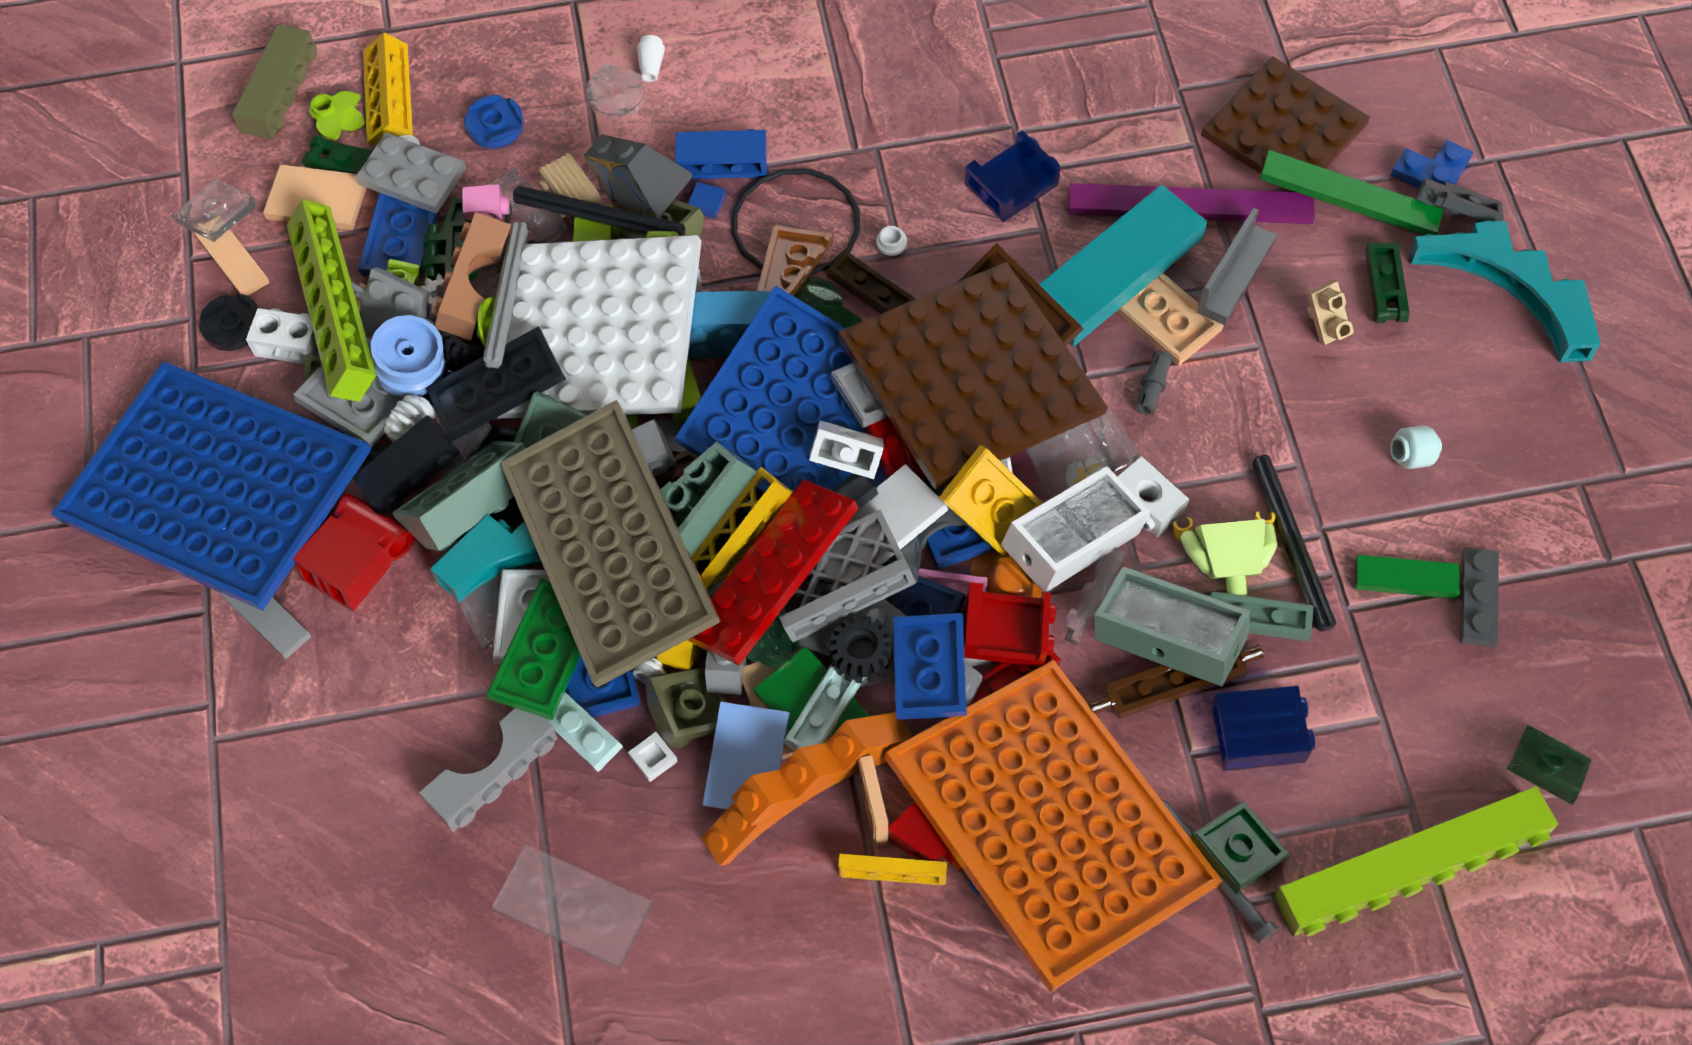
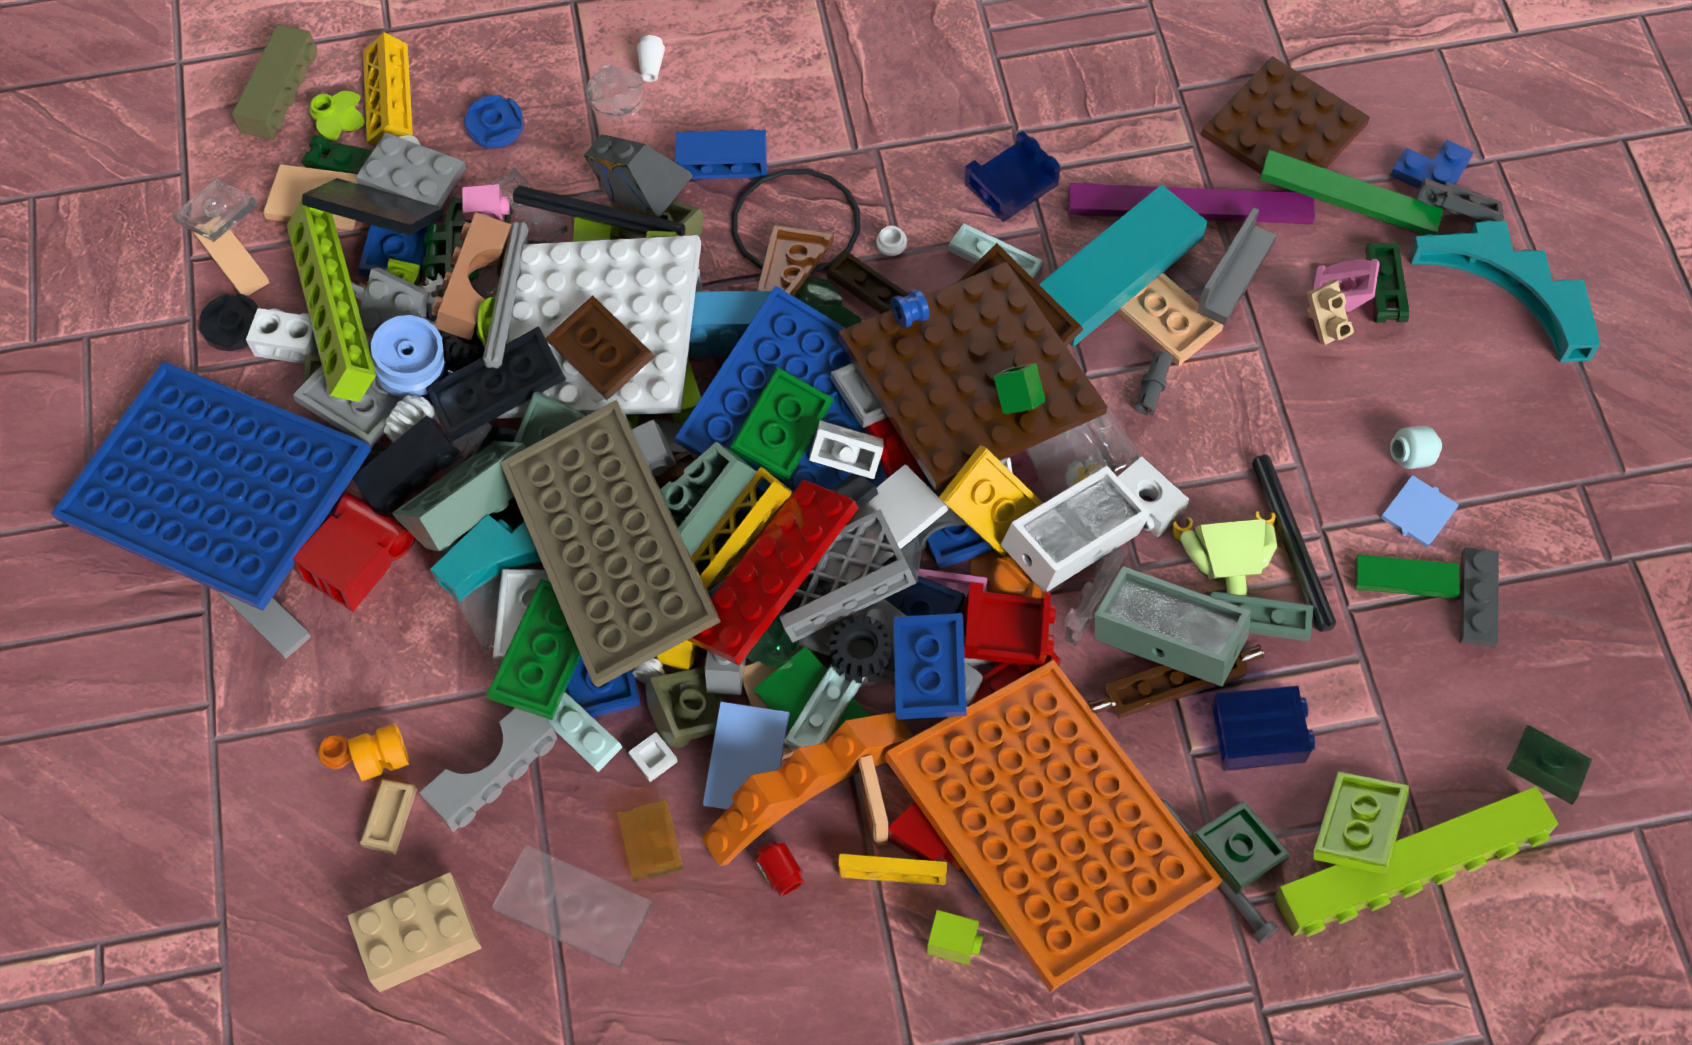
tan brick [538,153,602,225] -> none
blue tile [688,182,726,219] -> none
none -> black tile [302,178,443,236]
none -> orange plate [318,735,352,769]
none -> light orange wheel [348,723,410,781]
none -> tan brick [348,872,482,992]
none -> tan tile [360,778,417,855]
none -> reddish brown tile [545,295,655,400]
none -> clear yellow plate [617,800,684,883]
none -> green tile [729,367,834,483]
none -> red brick [755,841,804,897]
none -> blue wheel [891,289,930,329]
none -> lime brick [927,910,984,965]
none -> light aqua tile [948,223,1044,280]
none -> green panel [993,363,1045,414]
none -> bright pink slope [1313,259,1379,312]
none -> lime tile [1313,771,1409,875]
none -> light blue piece [1381,475,1459,548]

